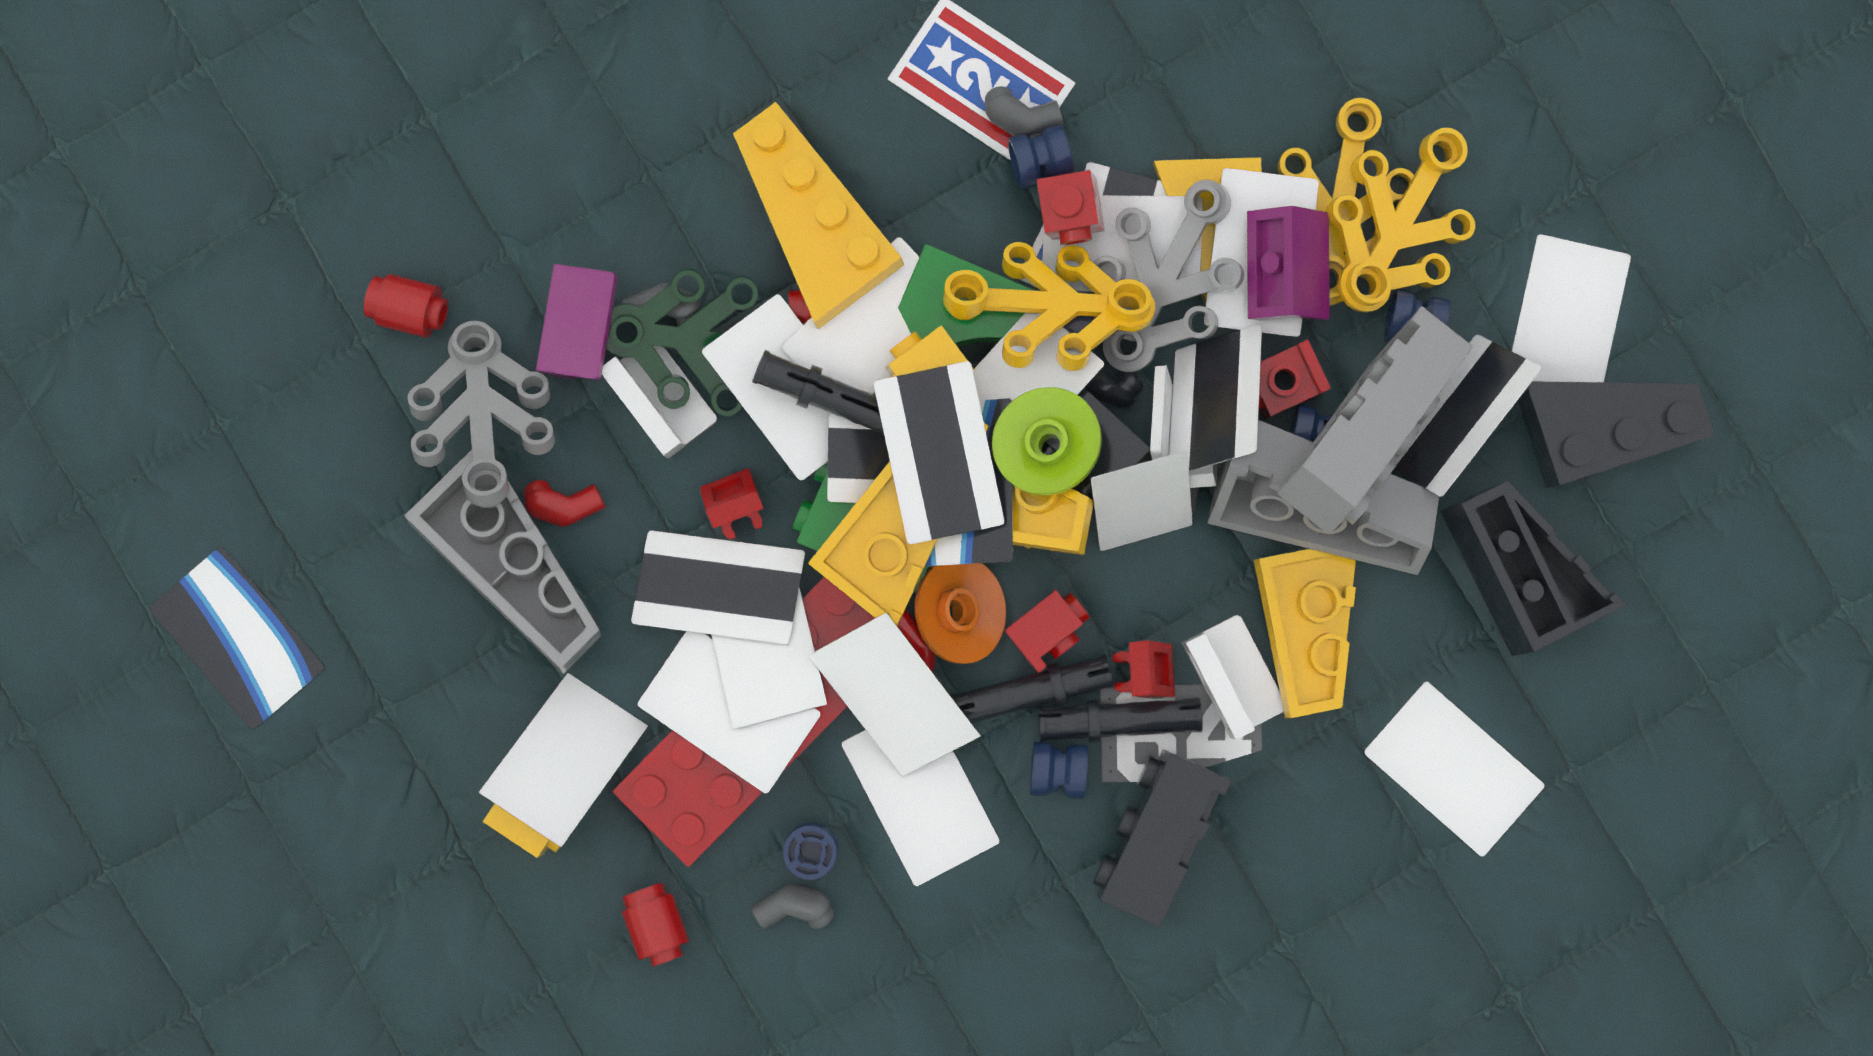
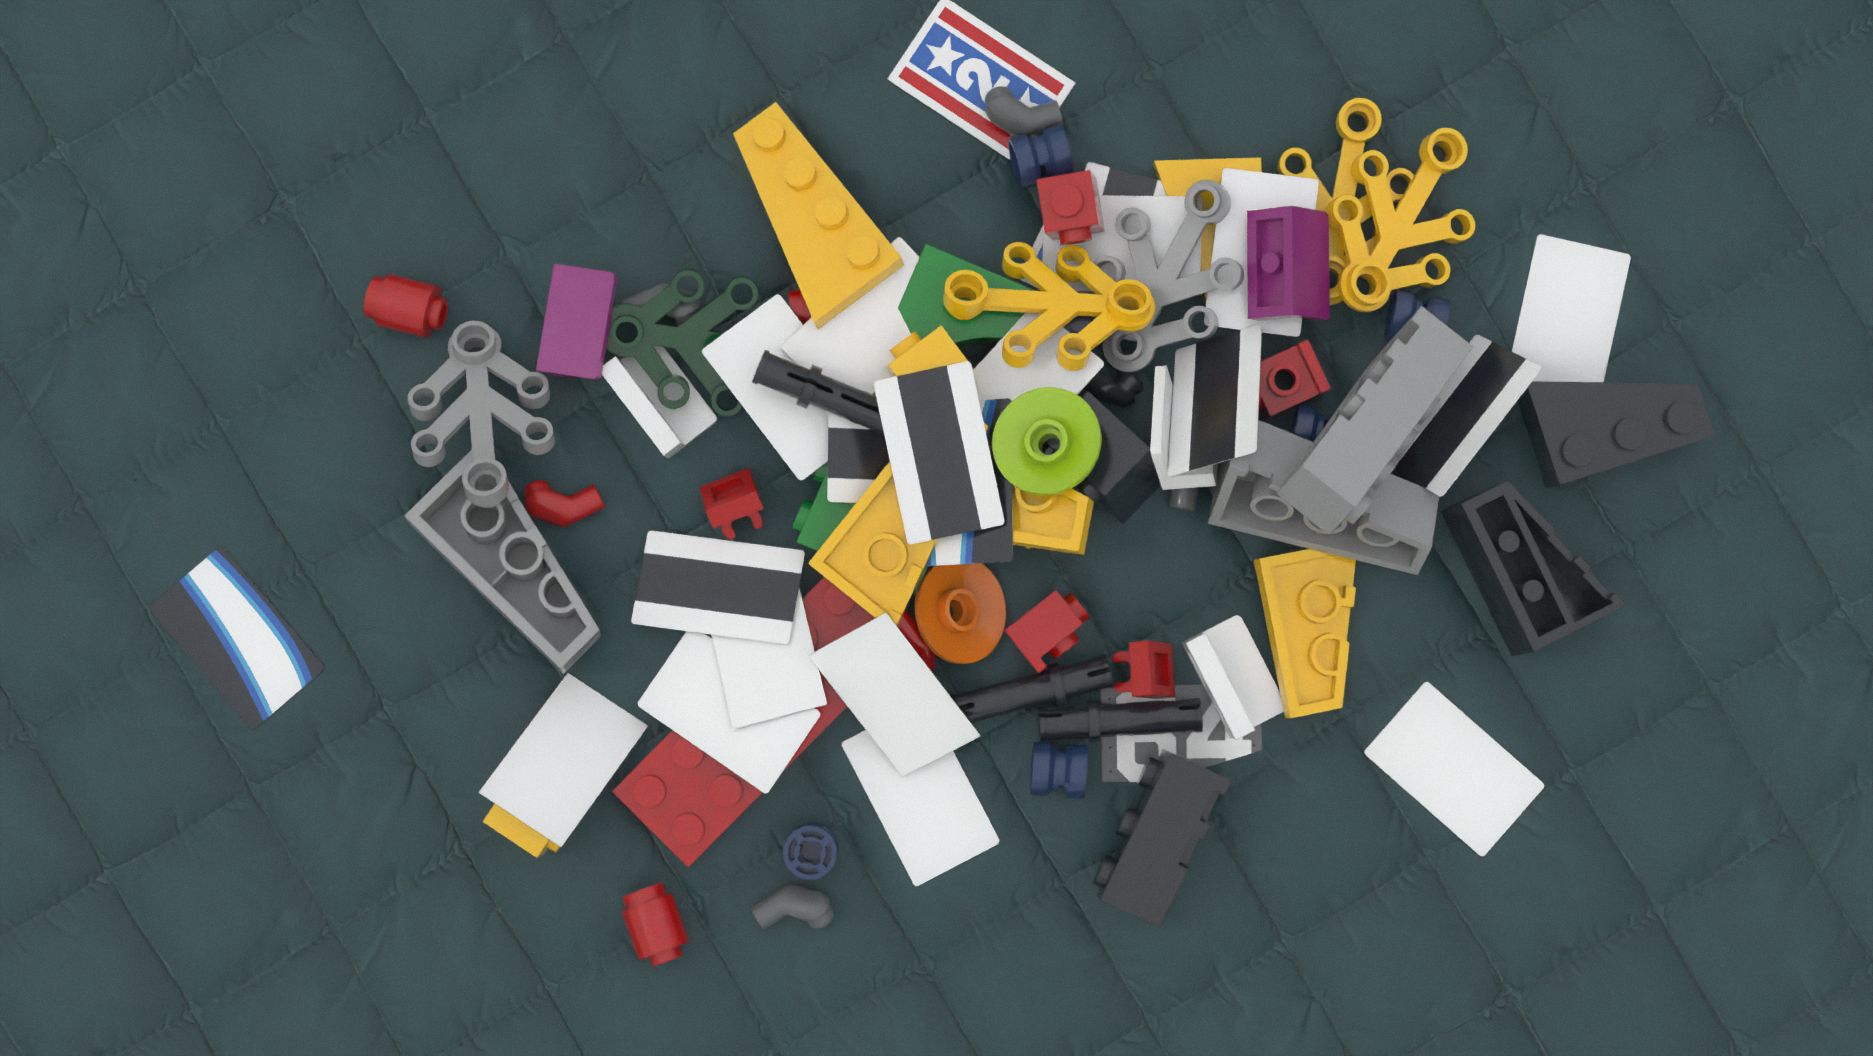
white sticker [1091,451,1192,551] -> none

